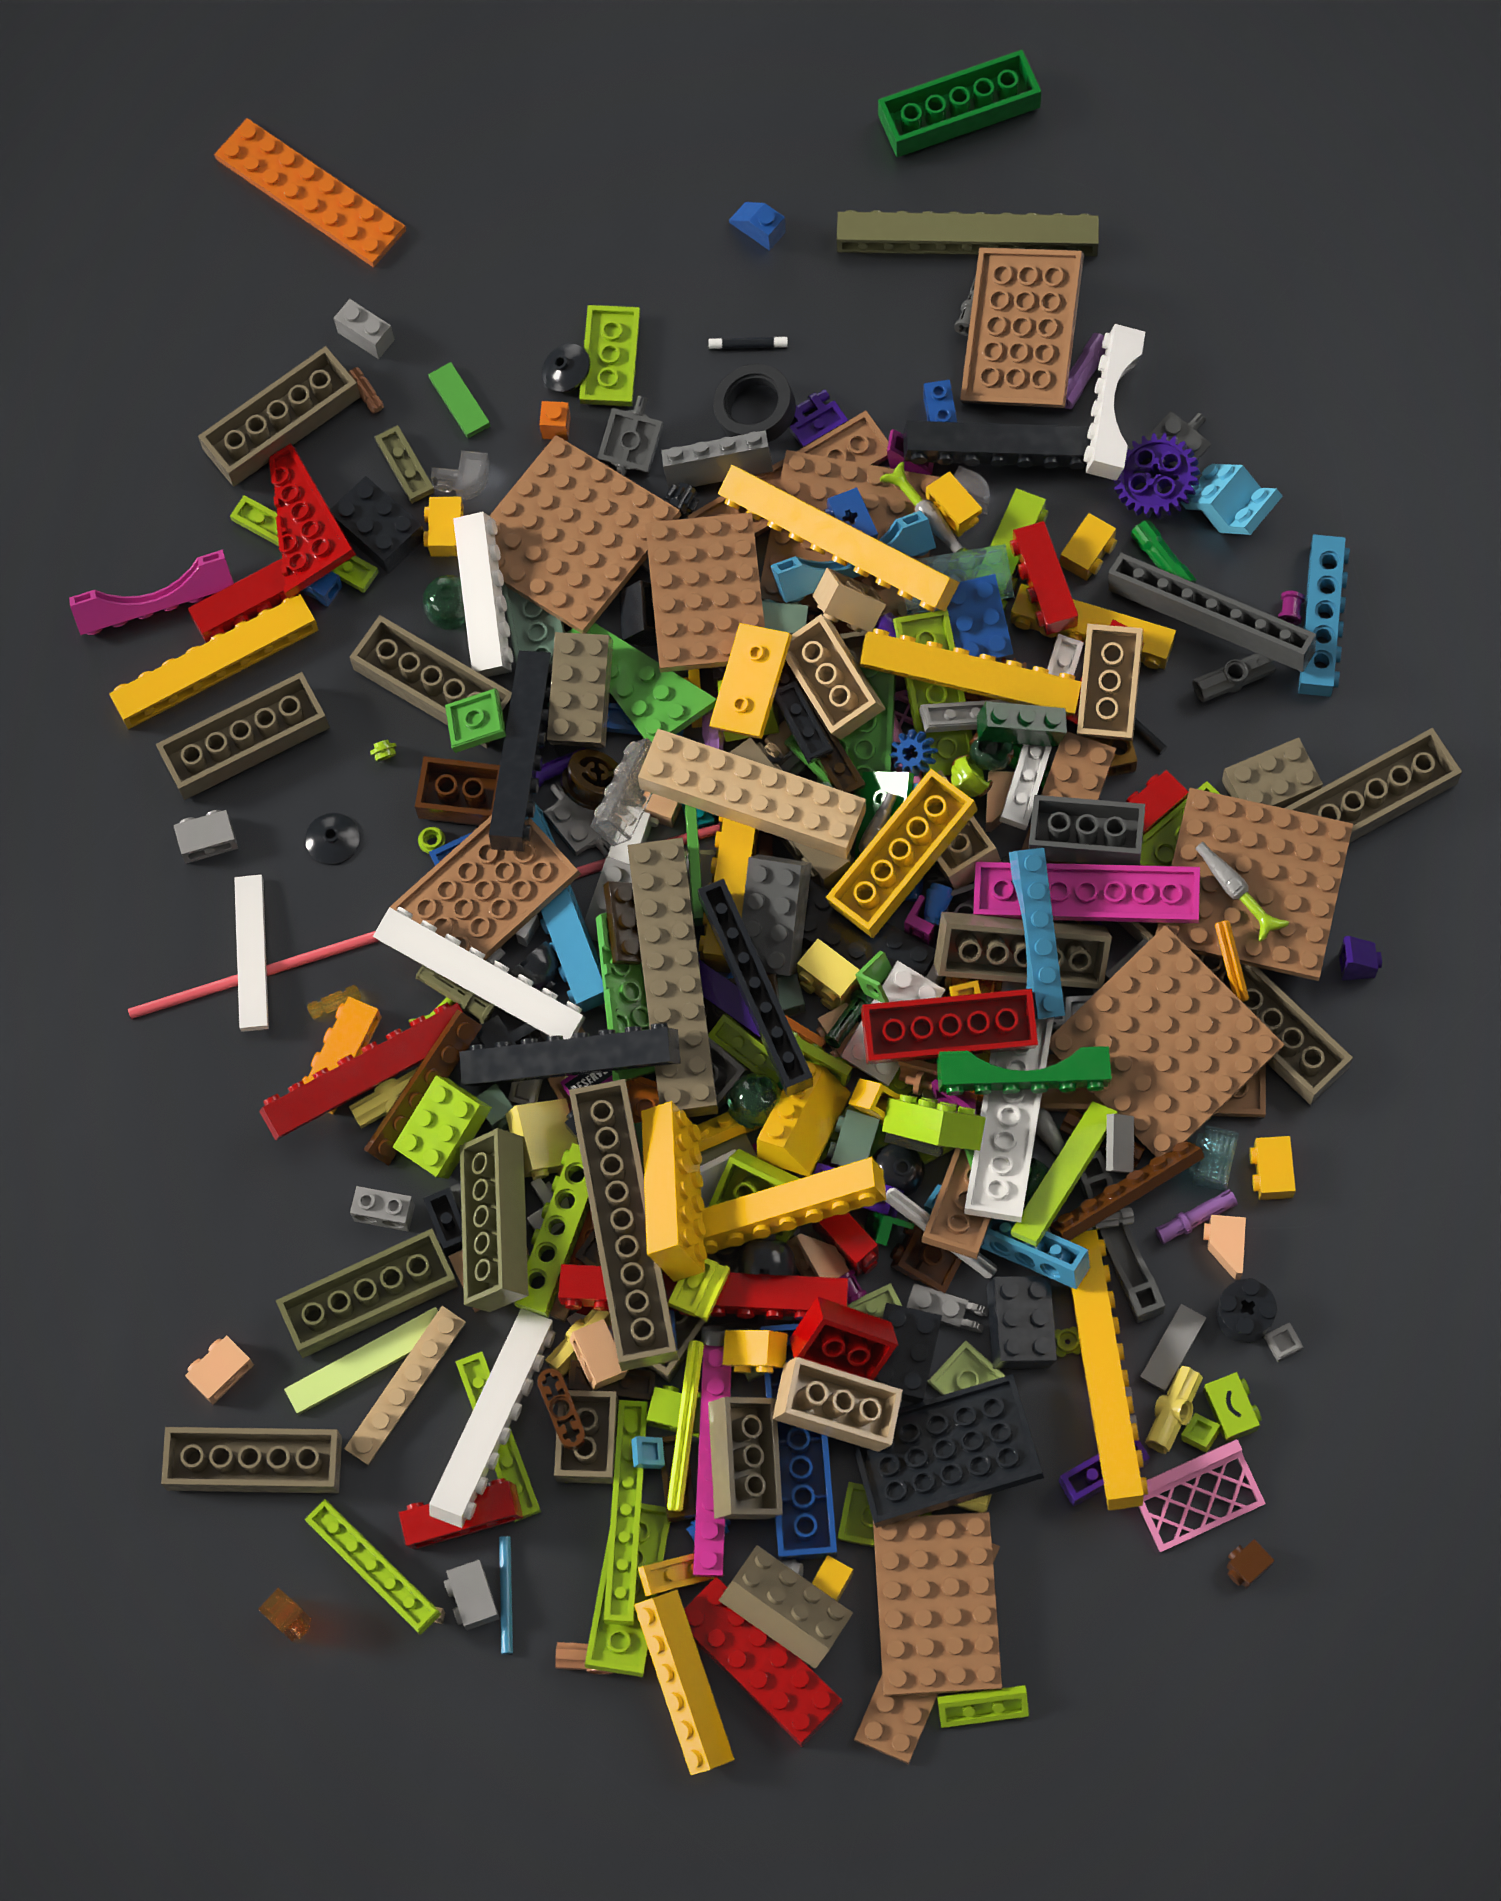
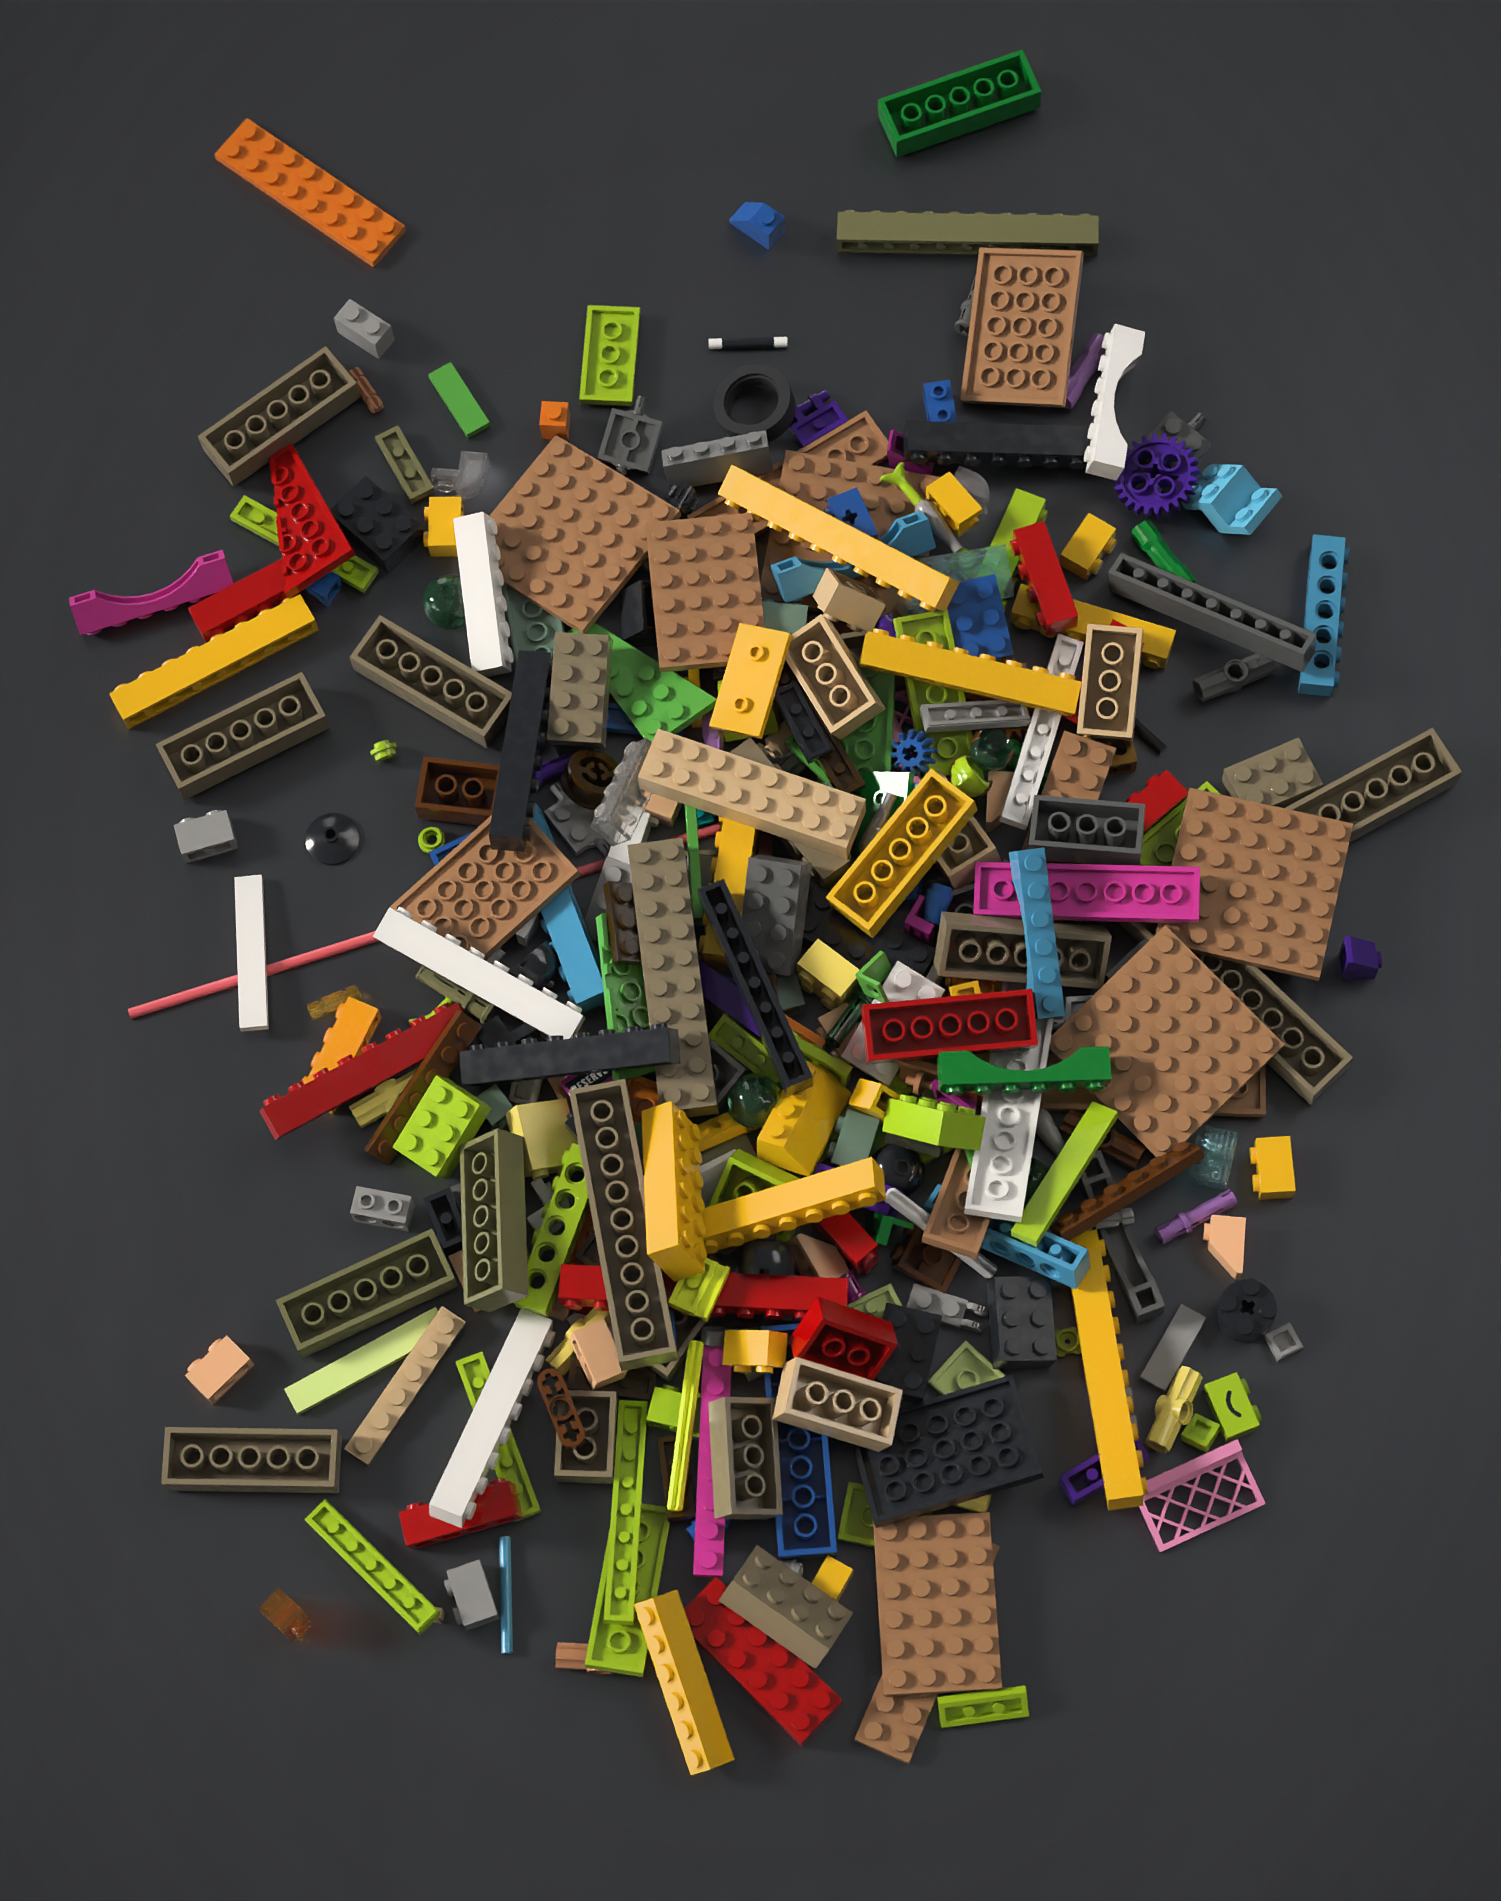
bright green tile [445,688,506,753] -> none
black dish [542,344,590,393] -> none
dark azure tile [631,1436,665,1469] -> none
yellow plate [638,1553,724,1596] -> none
dark green brick [977,701,1067,747] -> none
light grey tile [1106,1114,1134,1173] -> none
light grey piece [1195,842,1289,941] -> none
light orange axle [1215,920,1249,1002] -> none
reddish brown brick [1227,1539,1275,1589] -> none
magenta bush [1278,591,1305,625] -> none

